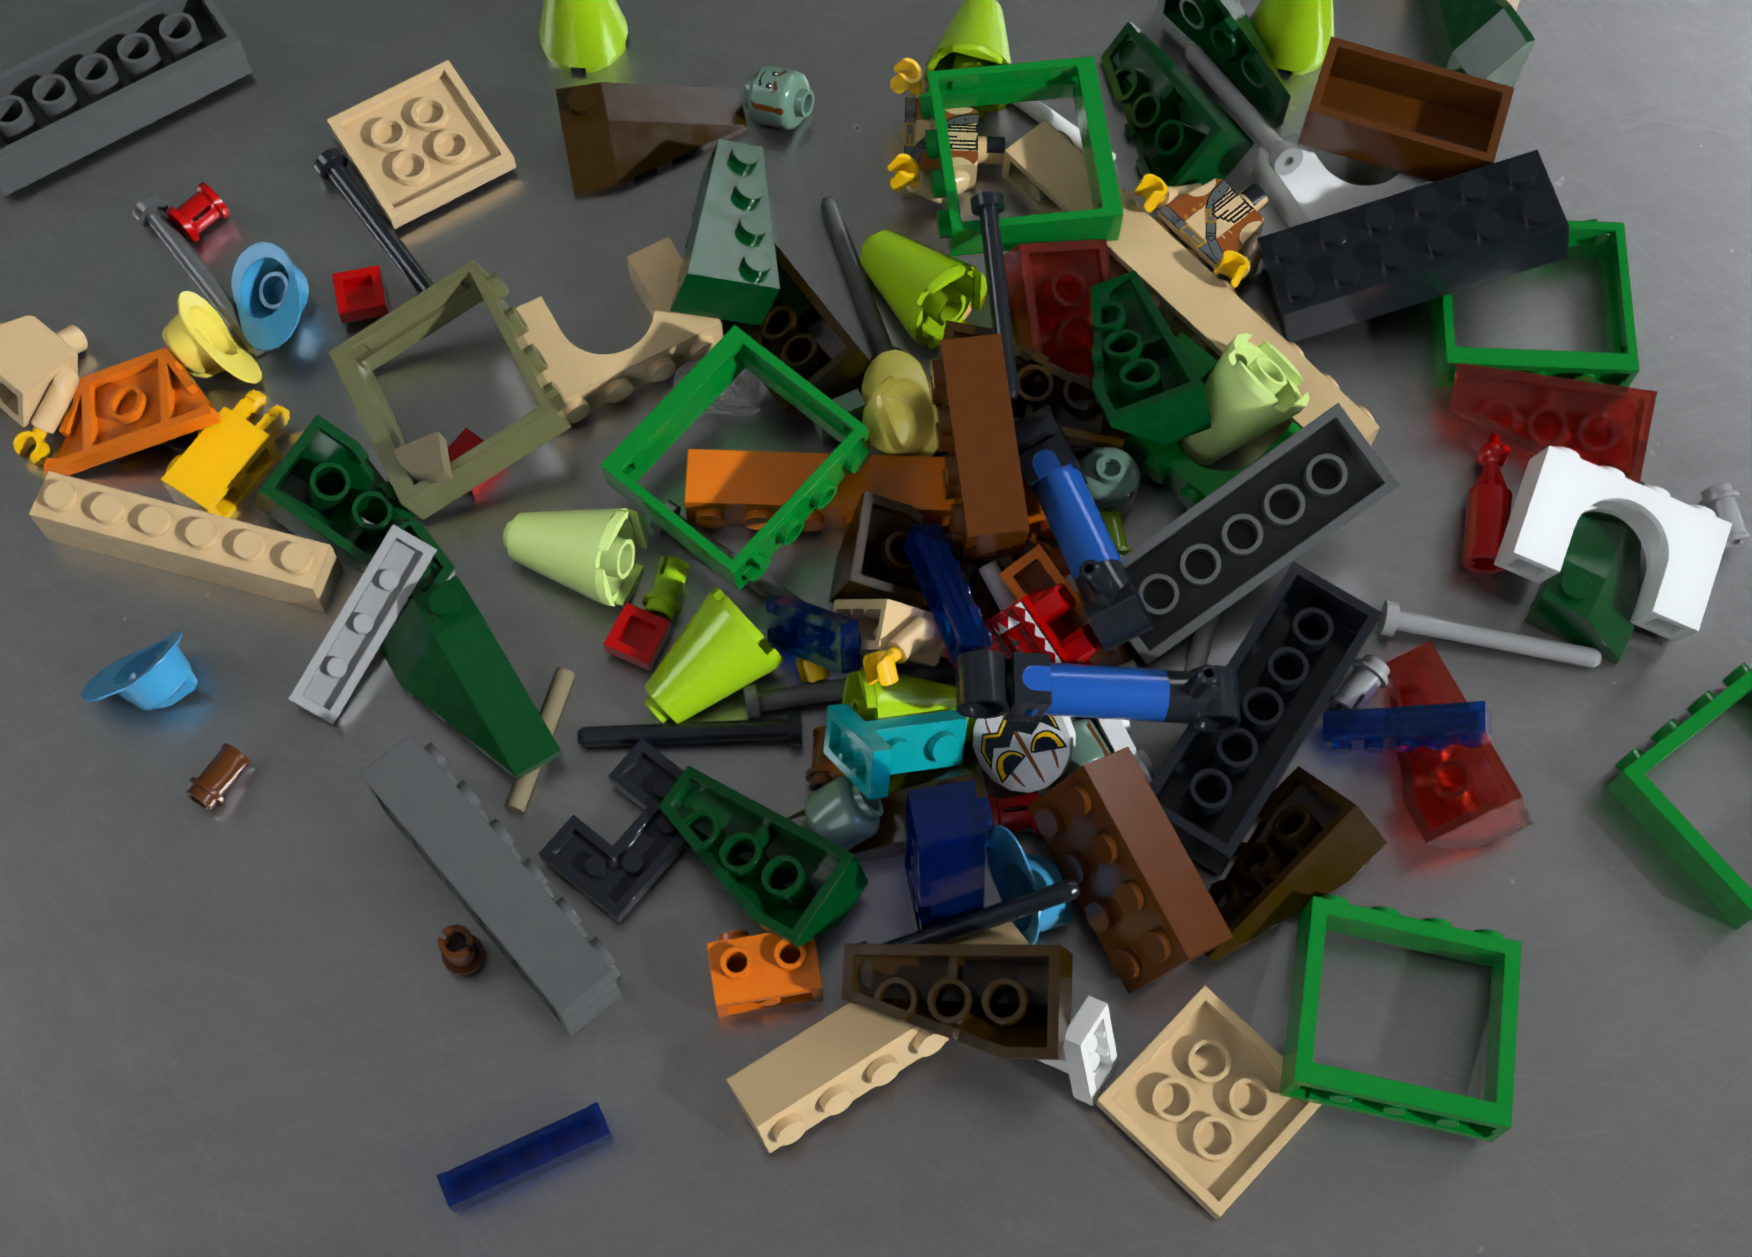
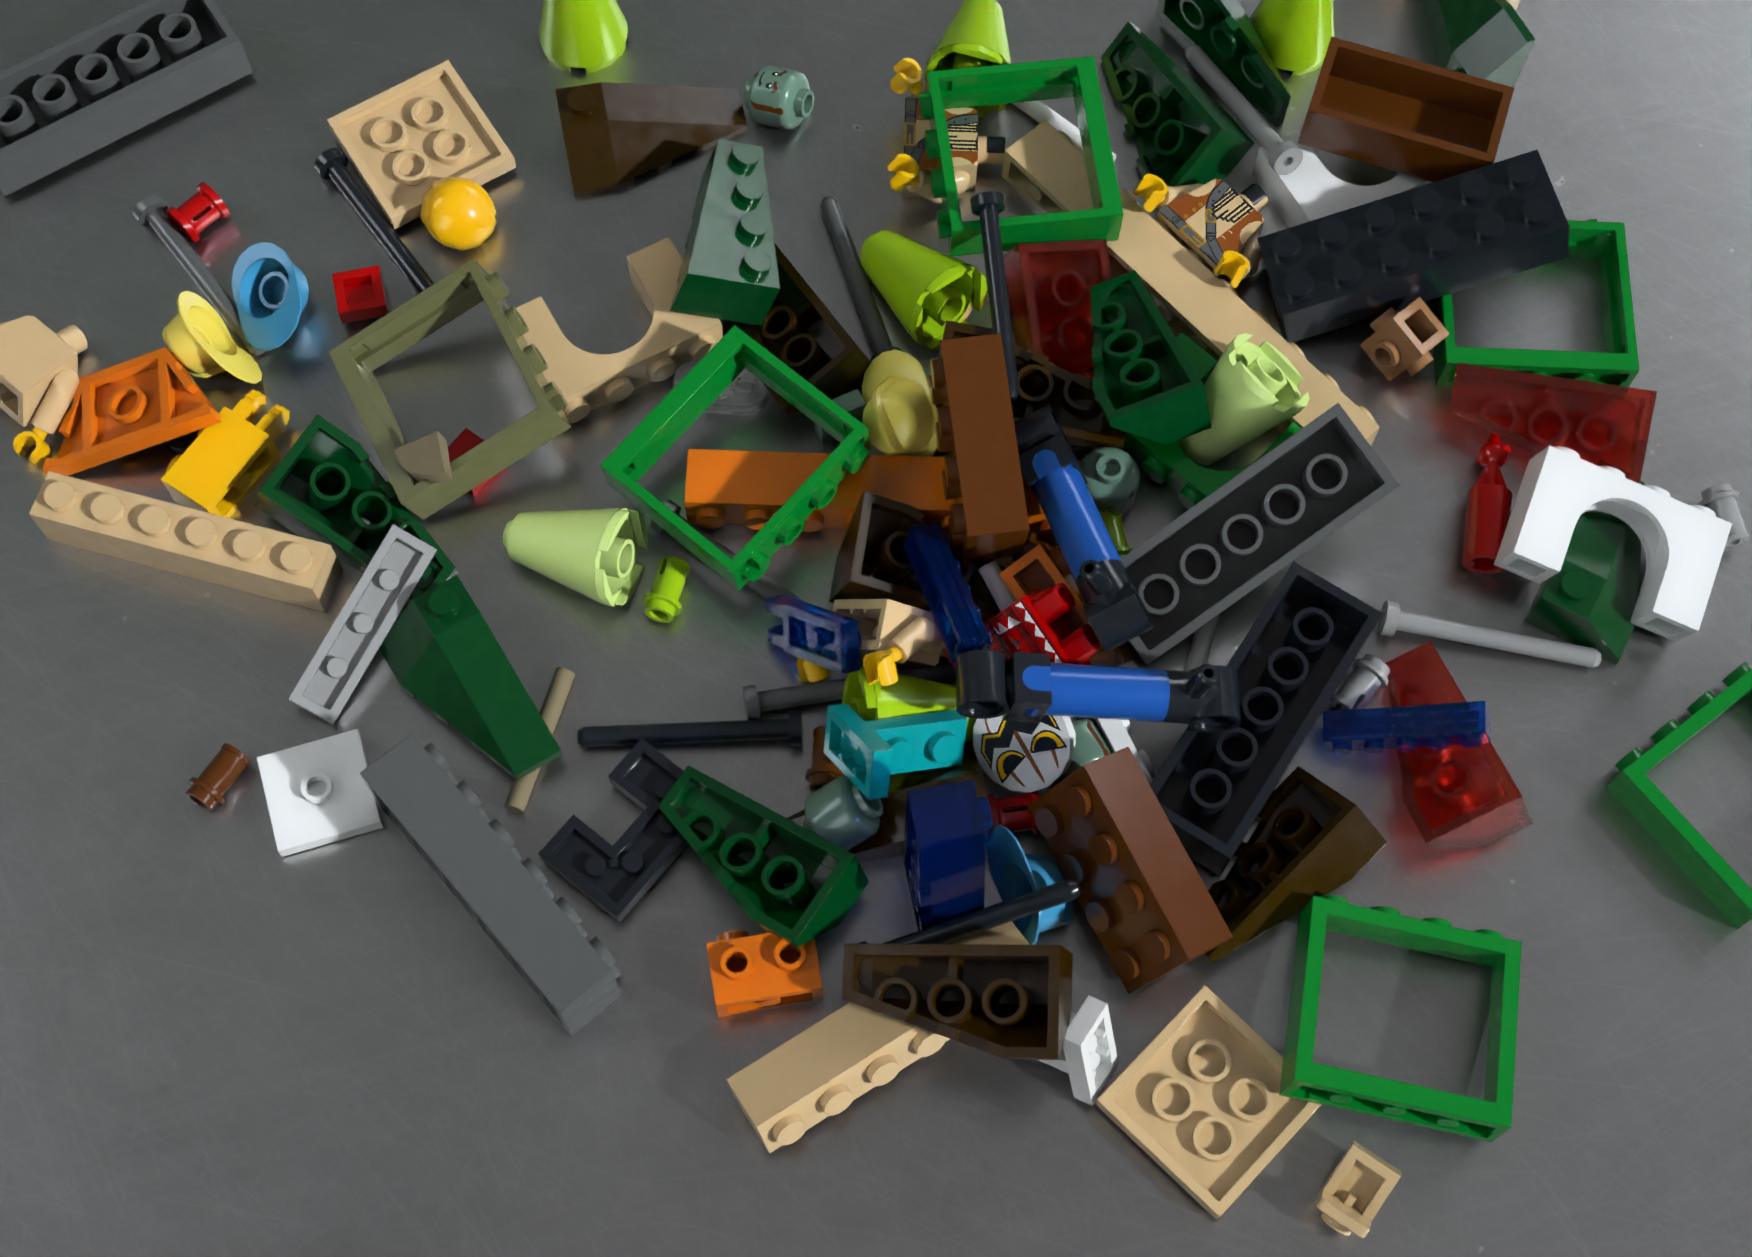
dark azure piece [80,630,198,711] -> none
clear blue piece [436,1102,614,1212] -> none
reddish brown pin [438,924,485,976] -> none
red plate [603,602,672,671] -> none
lime cone [643,586,785,724] -> none
none -> white plate [257,729,384,857]
none -> yellow hair [420,176,497,251]
none -> tan bracket [1316,1140,1401,1238]
none -> medium nougat brick [1360,297,1450,381]

